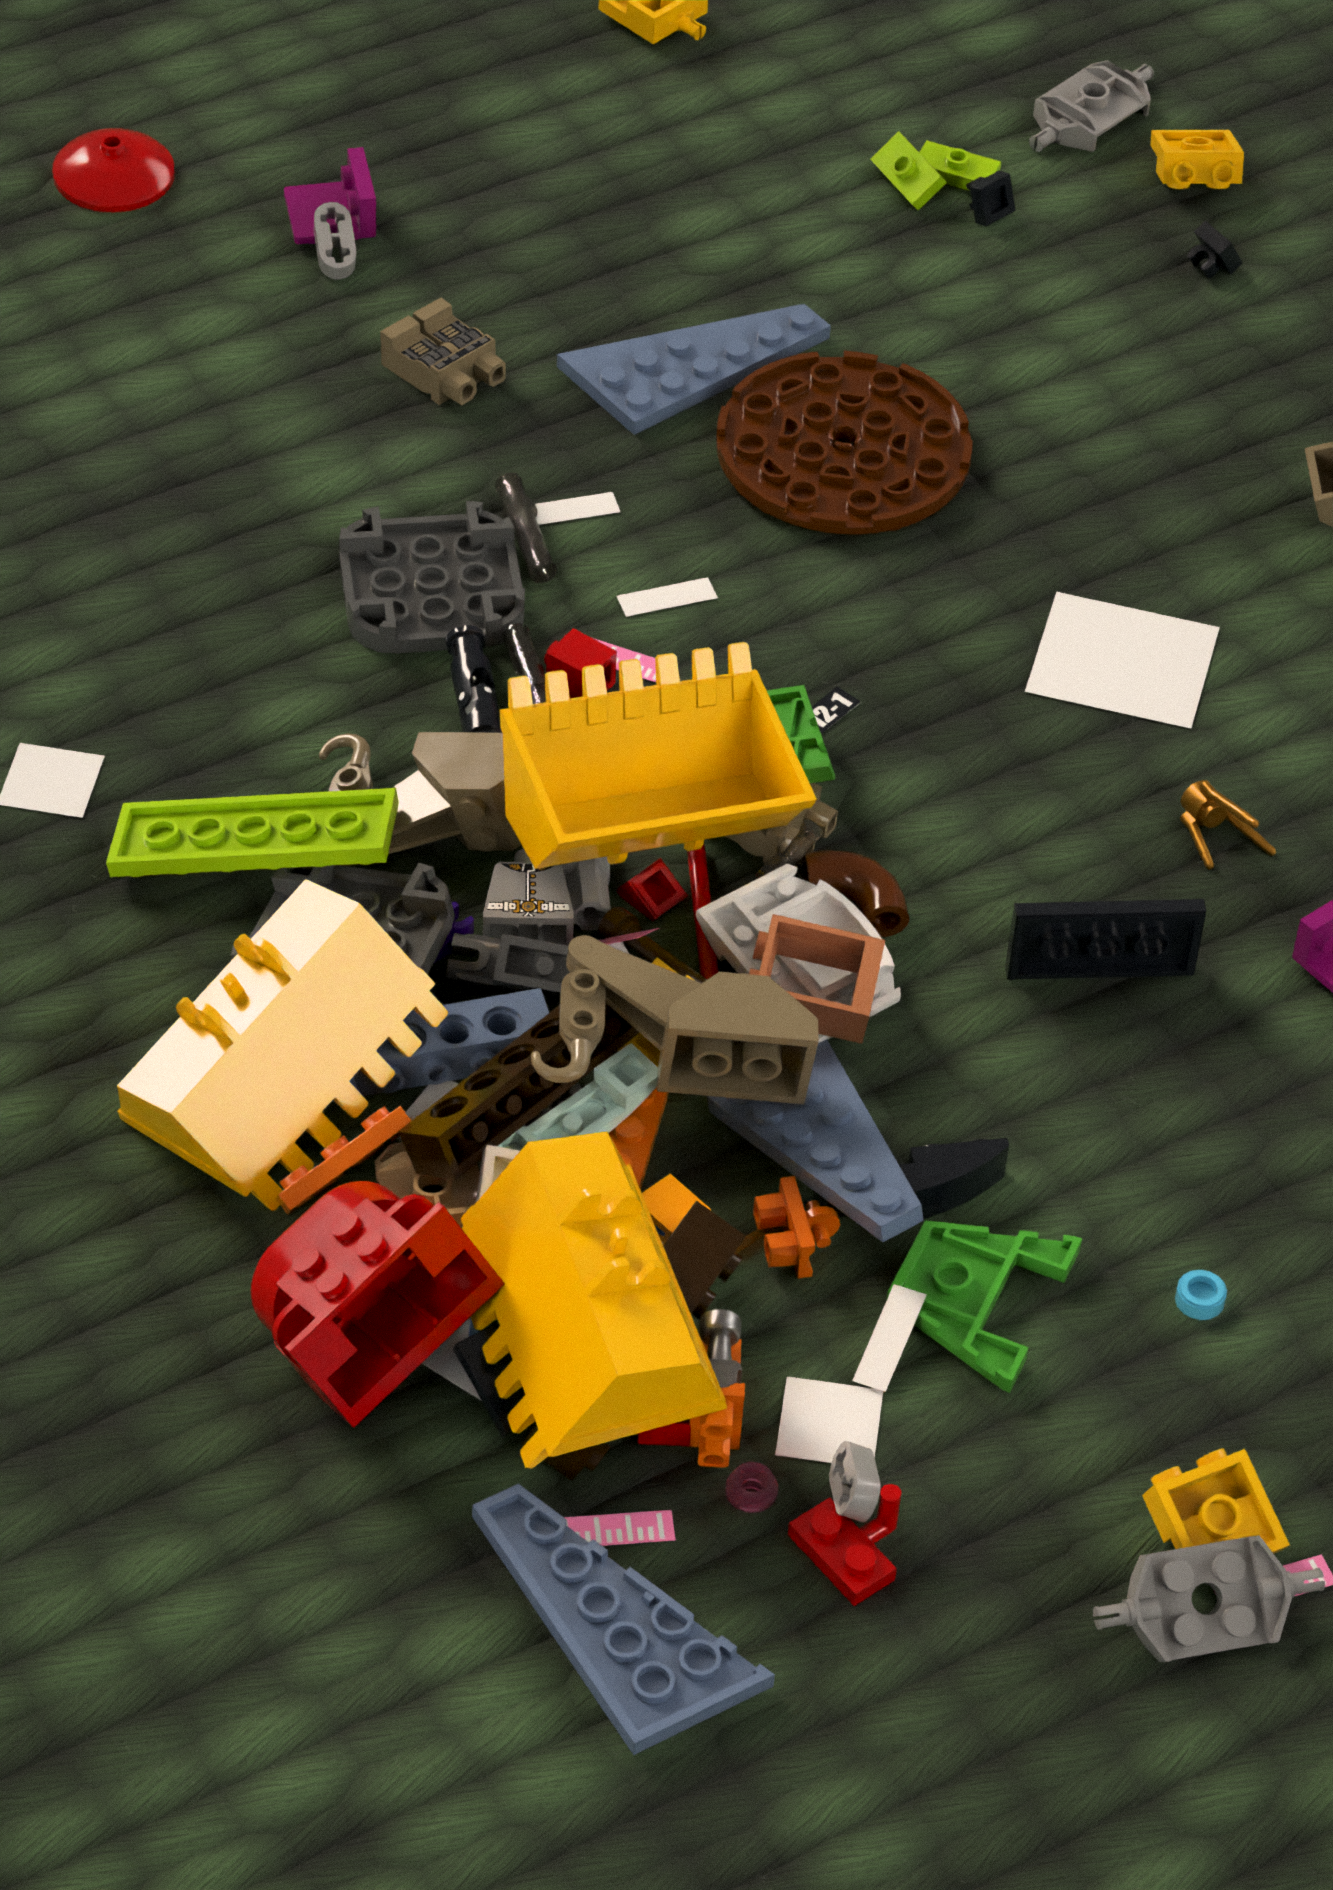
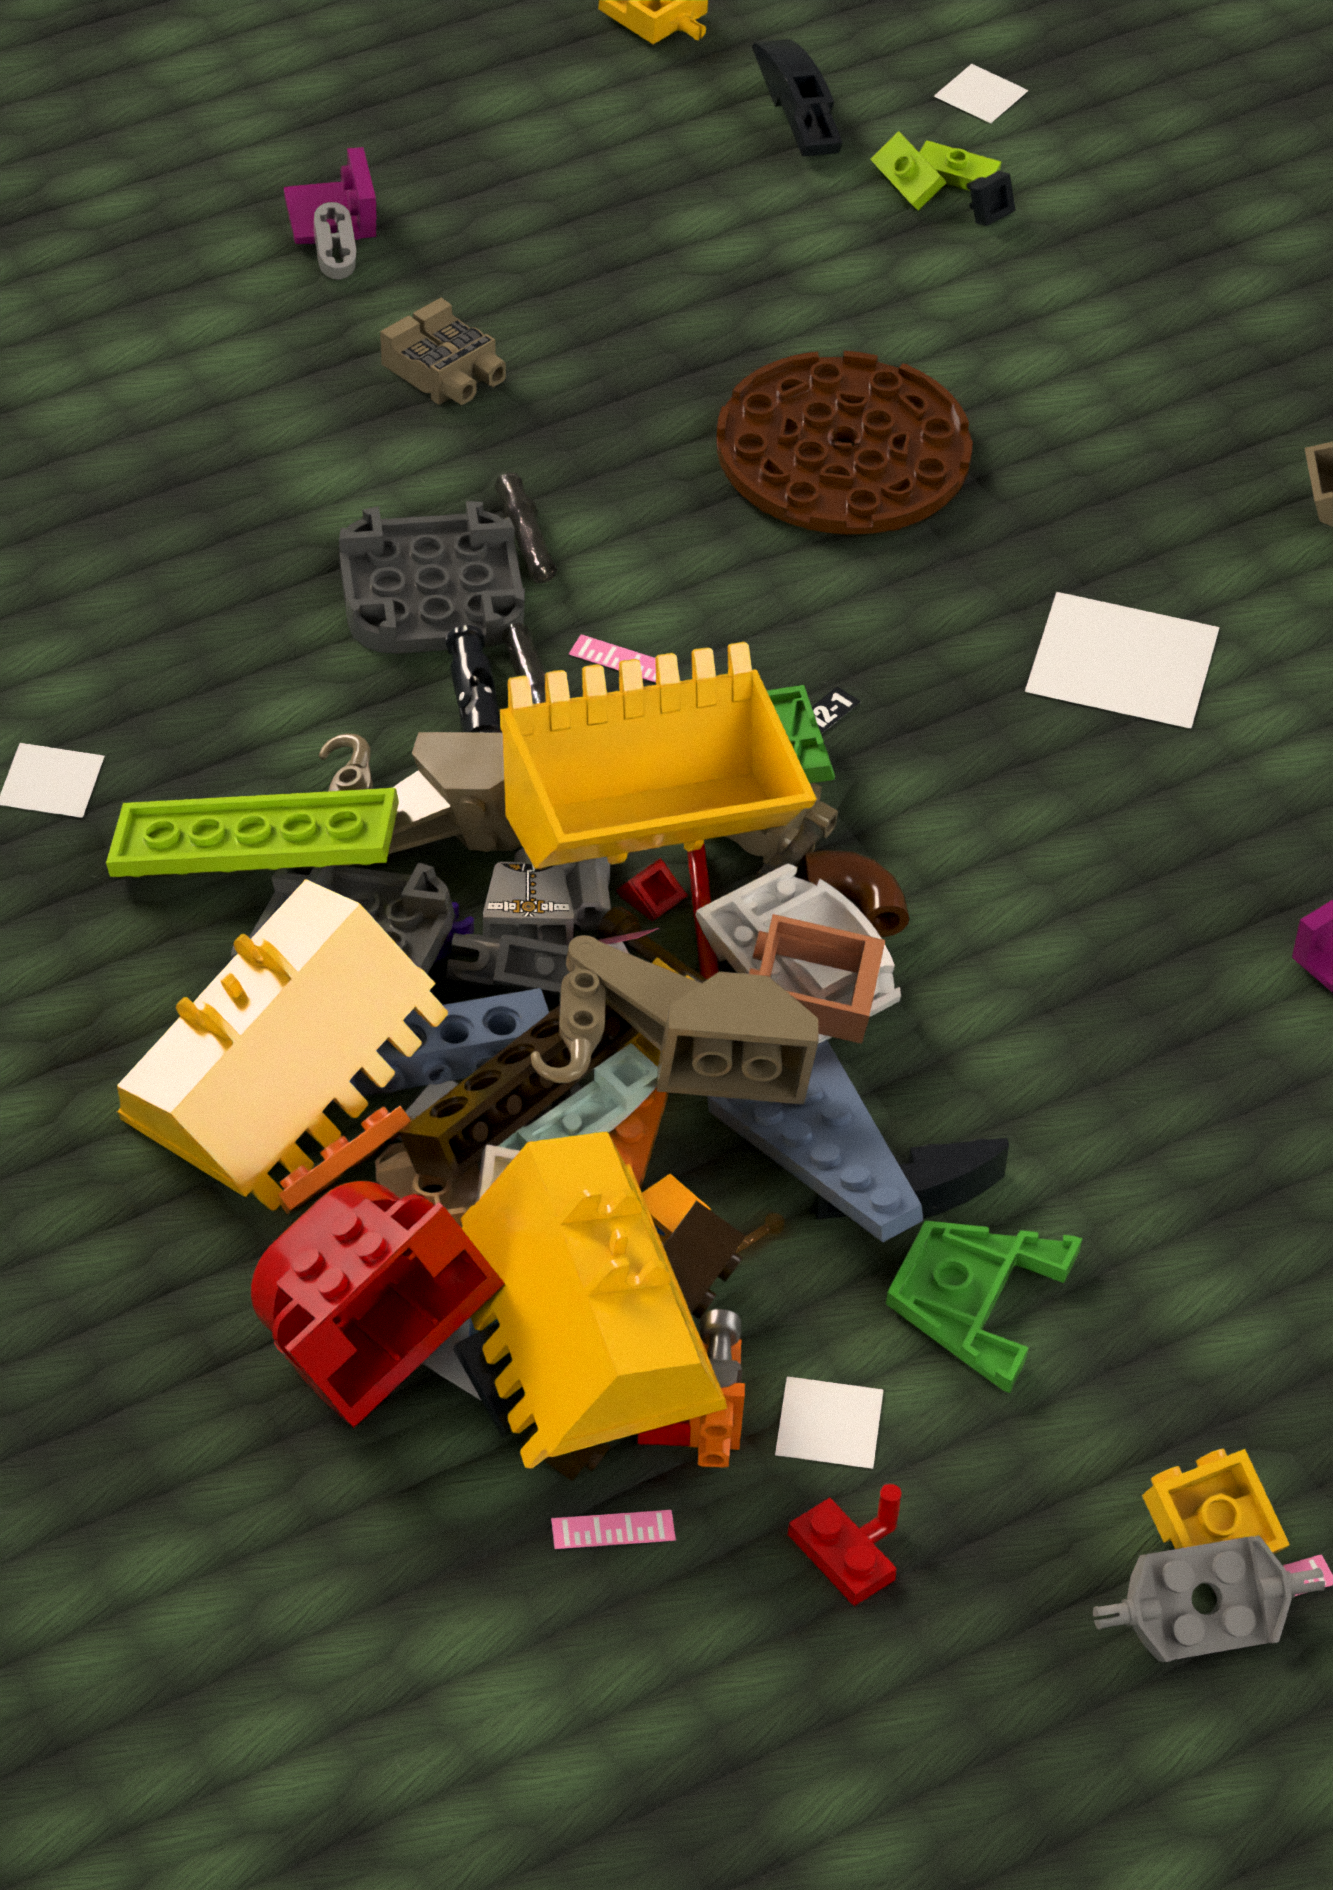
red dish [53,128,175,212] -> none
sand blue wing [472,1484,775,1755] -> none
white sticker [521,492,620,527] -> none
red brick [544,628,617,698] -> none
sand blue wing [557,304,831,435] -> none
white sticker [616,577,718,617] -> none
clear pink plate [725,1462,778,1513] -> none
orange hips [753,1176,840,1279] -> none
light grey beam [829,1441,881,1522] -> none
white sticker [852,1284,927,1392] -> none
black tile [1005,899,1207,980] -> none
light grey plate [1029,60,1154,152] -> none
yellow plate [1150,130,1244,189] -> none
medium azure tile [1175,1270,1227,1320] -> none
pearl gold plant [1180,780,1276,870] -> none
black tile [1187,221,1243,278] -> none
none -> black slope [752,39,843,157]
none -> white sticker [934,64,1028,124]

